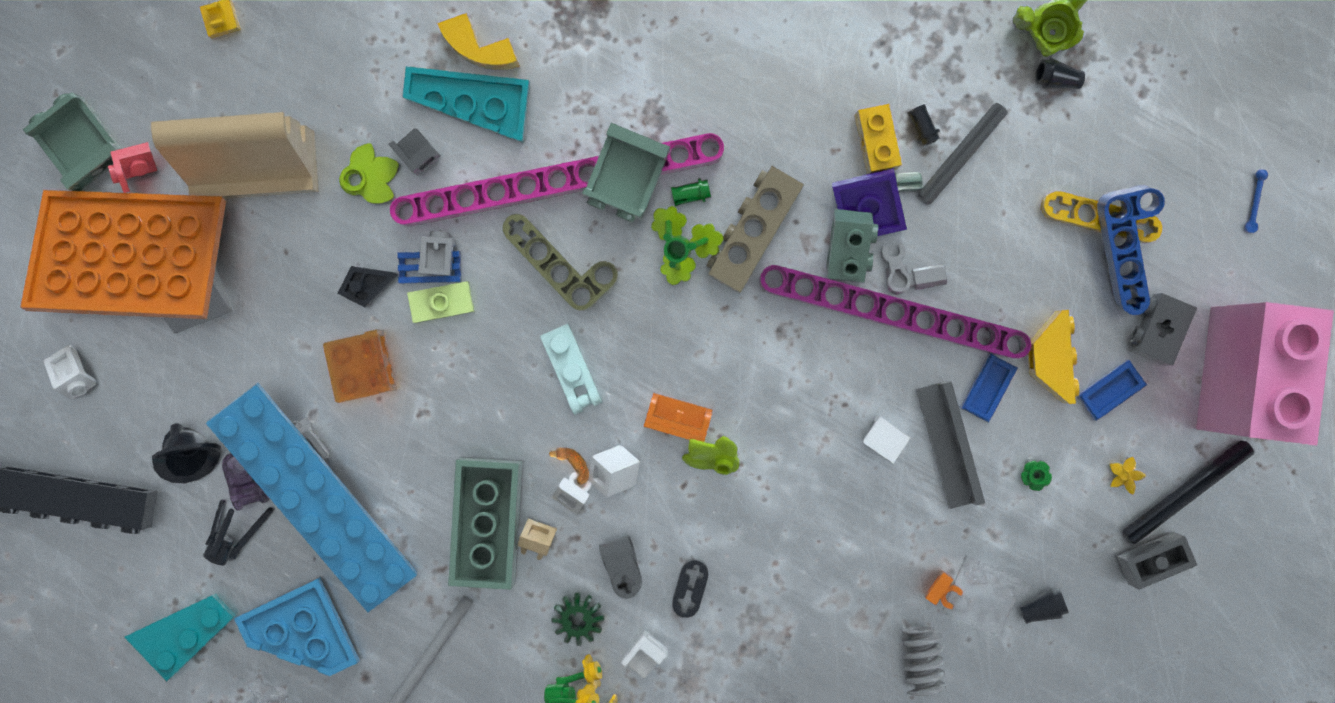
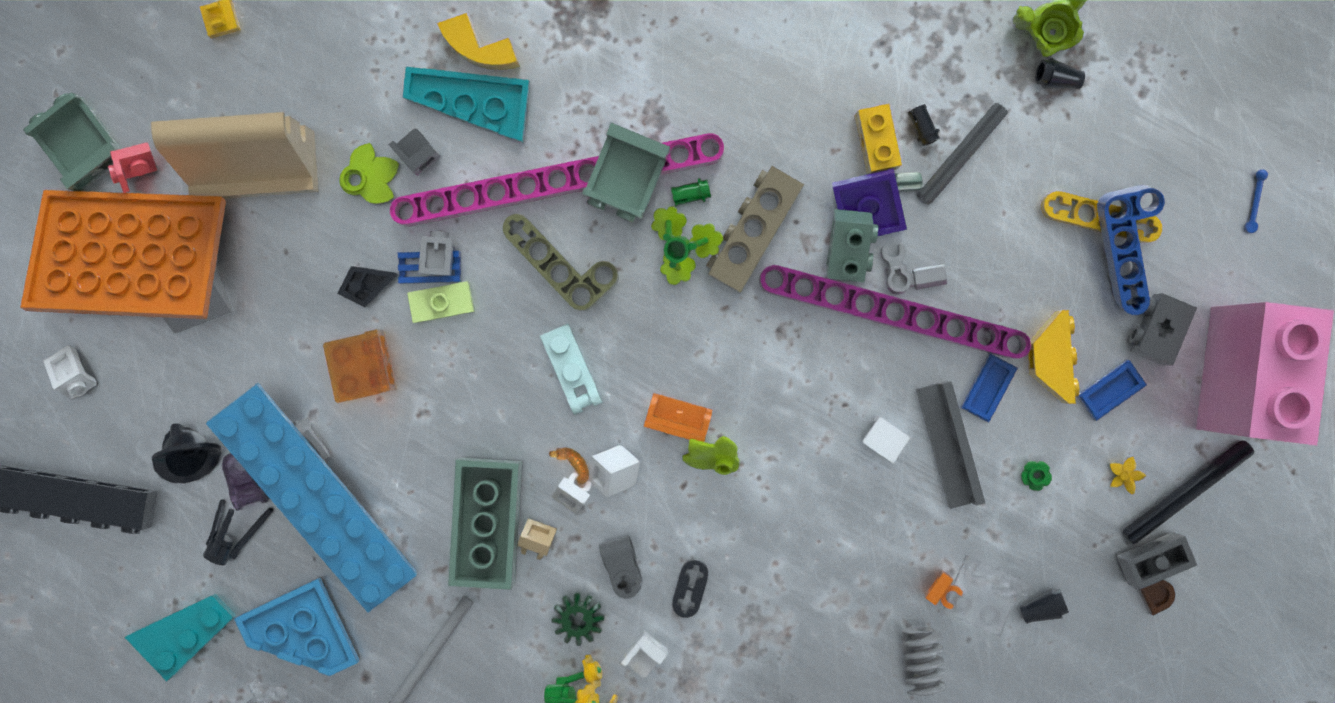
none -> reddish brown tile [1138,580,1176,616]

